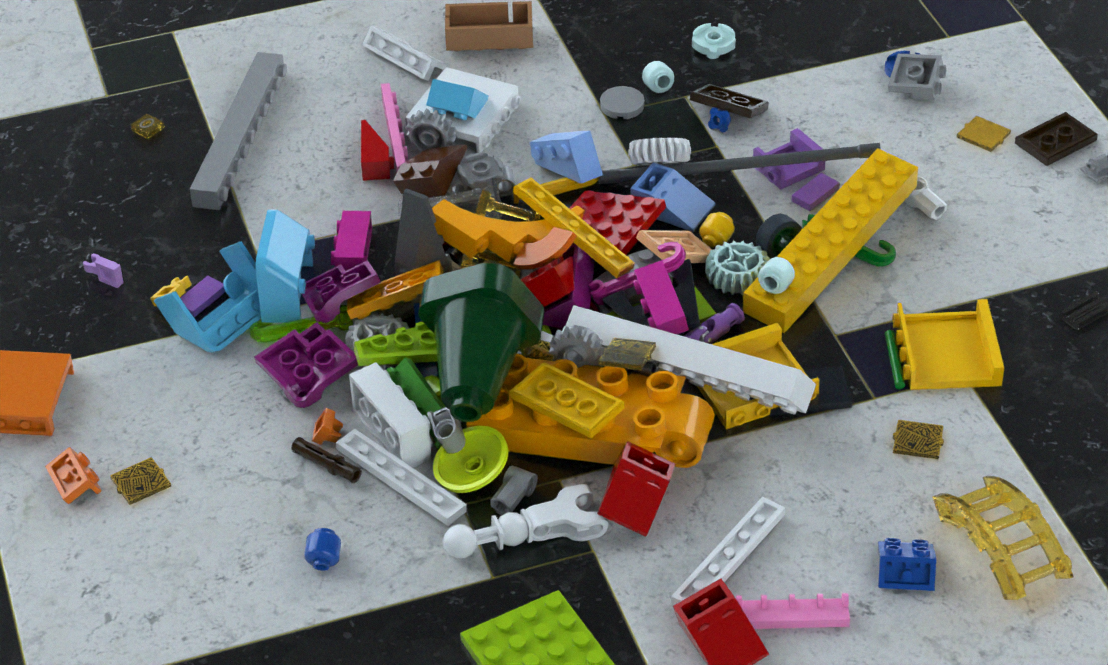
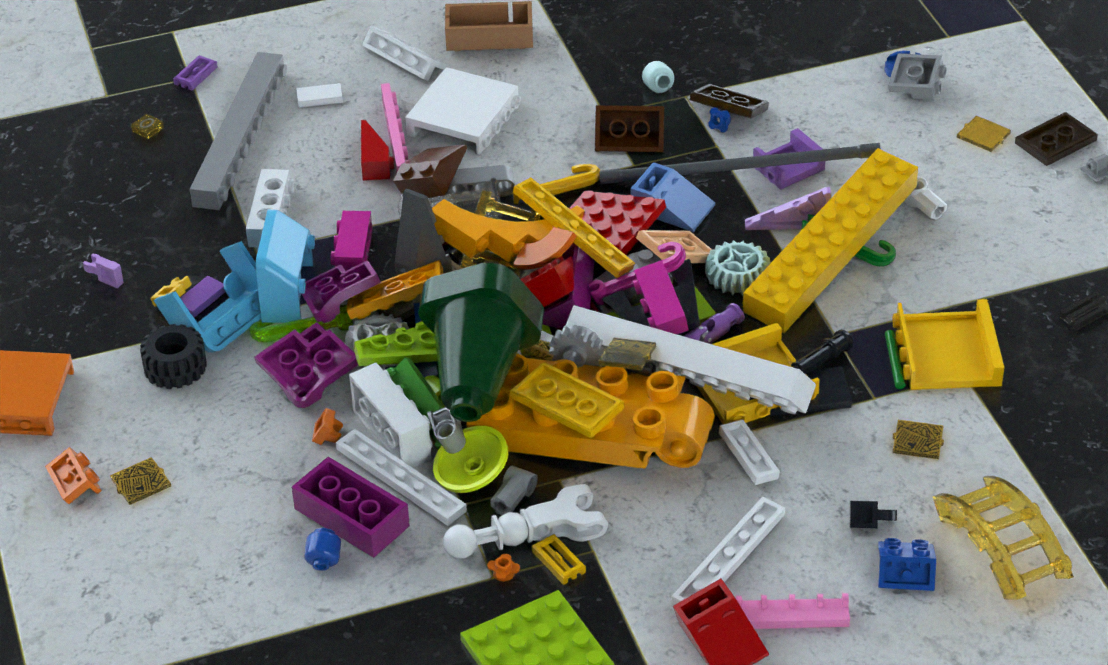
dark brown pin [291,437,362,483] -> none
light grey gear [406,109,457,152] -> none
medium azure slope [426,79,489,120] -> none
light grey tile [457,153,504,189] -> none
light blue wedge [529,130,603,184] -> none
red slope [597,441,675,537] -> none
light grey tile [600,86,645,119] -> none
white gear [628,138,691,166] -> none
light aqua plate [692,23,736,59] -> none
yellow head [699,212,735,248] -> none
black wheel [756,213,802,259] -> none
light aqua head [758,257,795,294] -> none
medium lavender tile [791,173,840,211] -> none
none -> black tyre [140,324,207,389]
none -> medium lavender tile [173,55,218,91]
none -> white brick [246,169,294,247]
none -> magenta brick [291,457,410,558]
none -> white tile [296,83,343,108]
none -> orange plate [487,554,520,582]
none -> yellow tile [532,534,586,585]
none -> reddish brown slope [595,105,664,152]
none -> white plate [719,420,780,485]
none -> lavender wing [745,187,831,230]
none -> black pin [791,329,853,374]
none -> black plate [849,501,897,529]

